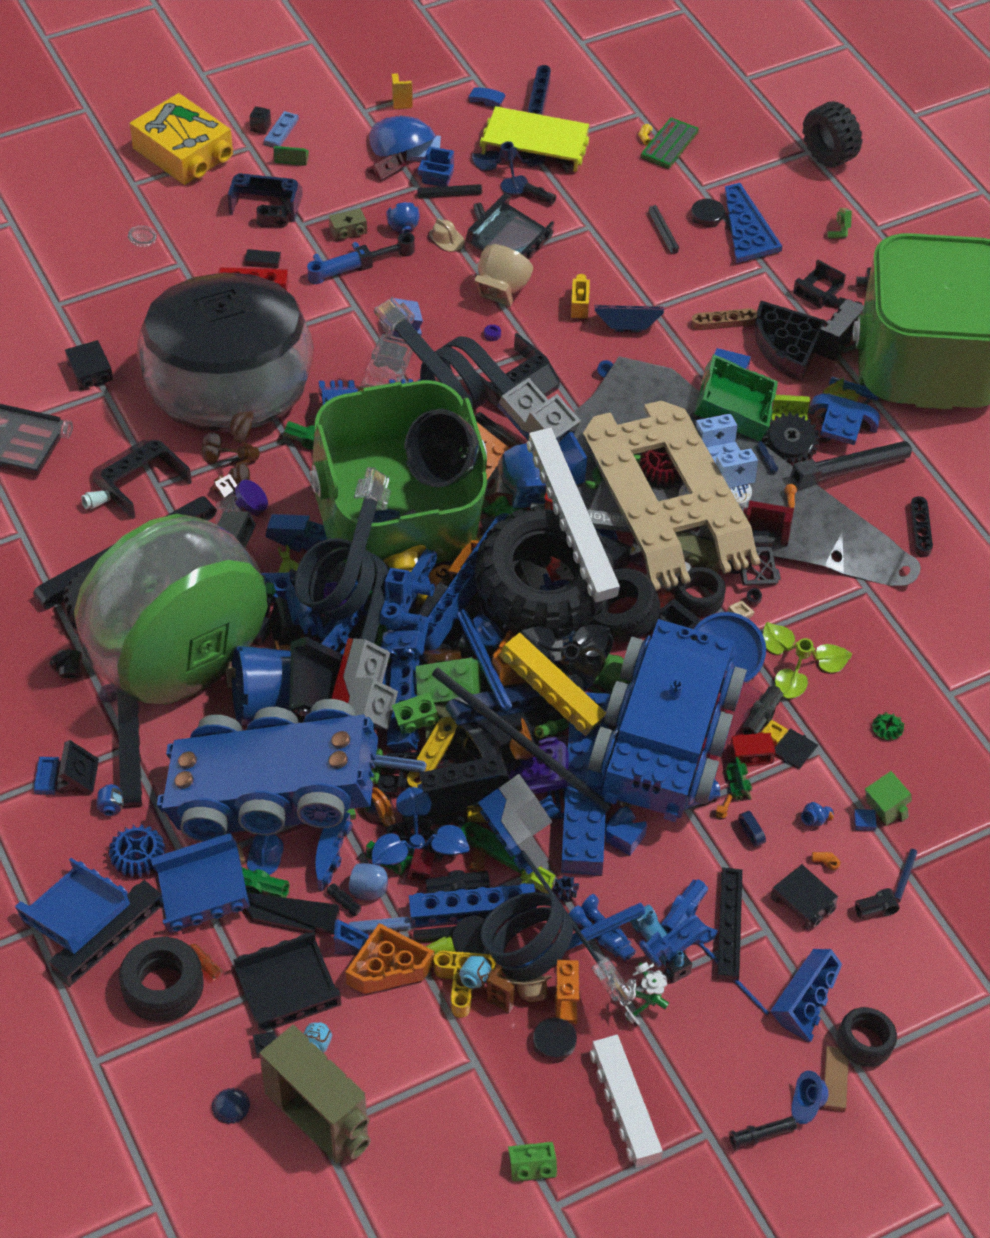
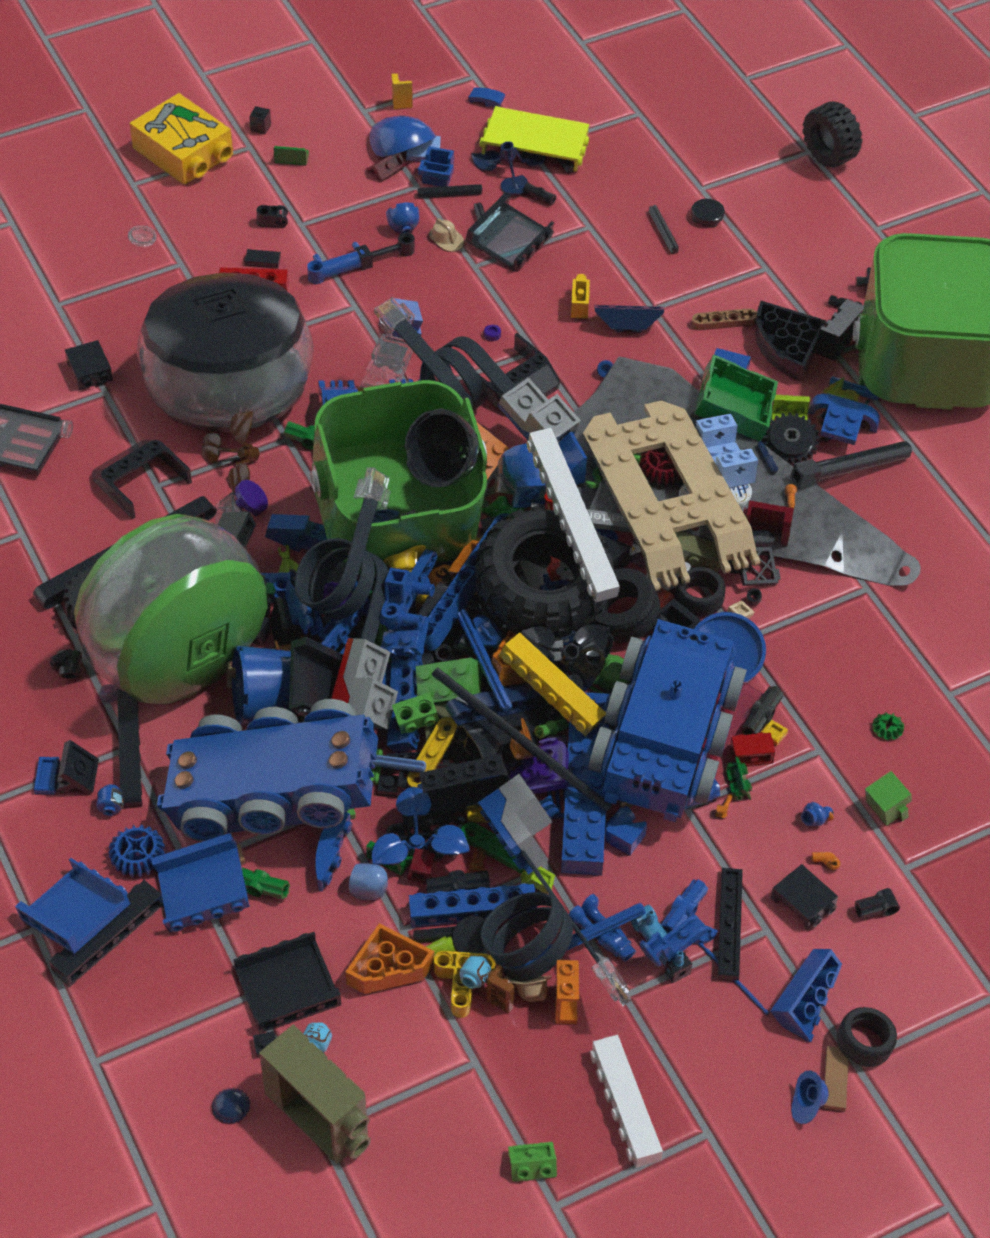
light aqua cone [81,490,111,510] -> none
black tyre [119,937,204,1022] -> none
clear orange axle [190,943,223,980] -> none
bracket [212,474,237,503] -> none
dark blue windscreen [228,173,303,222] -> none
black wedge [246,893,340,935] -> none
blue piece [247,834,284,875] -> none
medium blue tile [264,111,299,148] -> none
black axle [327,883,361,916] -> none
olive brick [329,208,367,241] -> none
blue slope [334,919,369,955] -> none
medium blue axle [348,917,411,933] -> none
orange hat [362,787,396,828] -> none
reddish brown tile [422,650,461,664] -> none
tan plate [475,244,533,307] -> none
black axle [475,412,524,448] -> none
dark blue beam [528,65,551,115] -> none
black tile [533,1018,577,1062] -> none
dark blue gear [553,875,579,902] -> none
white plant [622,962,669,1025] -> none
yellow arm [638,124,653,145] -> none
tile [641,117,699,169] -> none
blue wing [725,183,783,263] -> none
black pin [729,1116,797,1151] -> none
dark blue beam [738,811,766,847] -> none
lime plant [763,622,852,699] -> none
black piece [775,728,818,770] -> none
black panel [793,260,846,309] -> none
bright green plate [827,208,852,238] -> none
blue tile [854,809,876,831] -> none
dark blue bar [894,848,918,903] -> none
black beam [910,496,933,557] -> none

